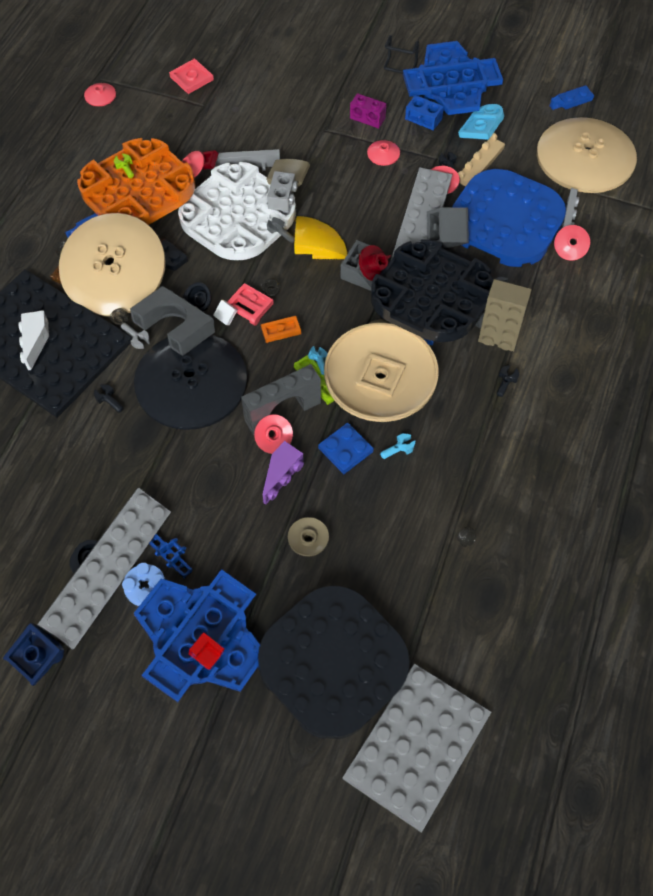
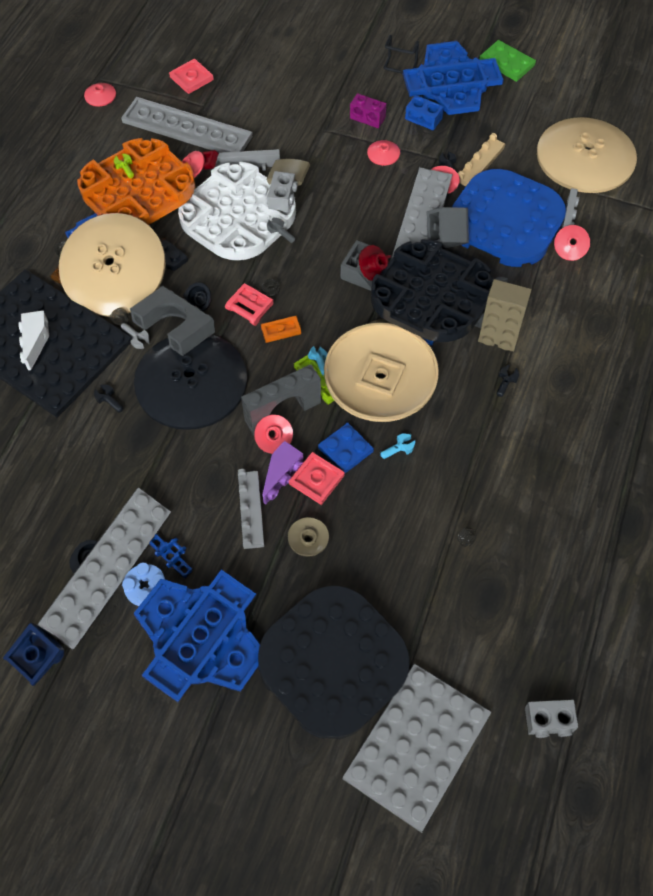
red panel [189,632,224,670] -> none
white tile [213,300,238,325] -> none
yellow brick [294,216,347,259] -> none
medium azure tile [458,104,504,140] -> none
blue hinge [550,85,594,110] -> none
none -> light grey plate [121,97,253,153]
none -> light grey hinge [238,469,264,549]
none -> coral plate [289,452,345,505]
none -> bright green plate [479,40,536,82]
none -> light grey brick [525,700,578,738]

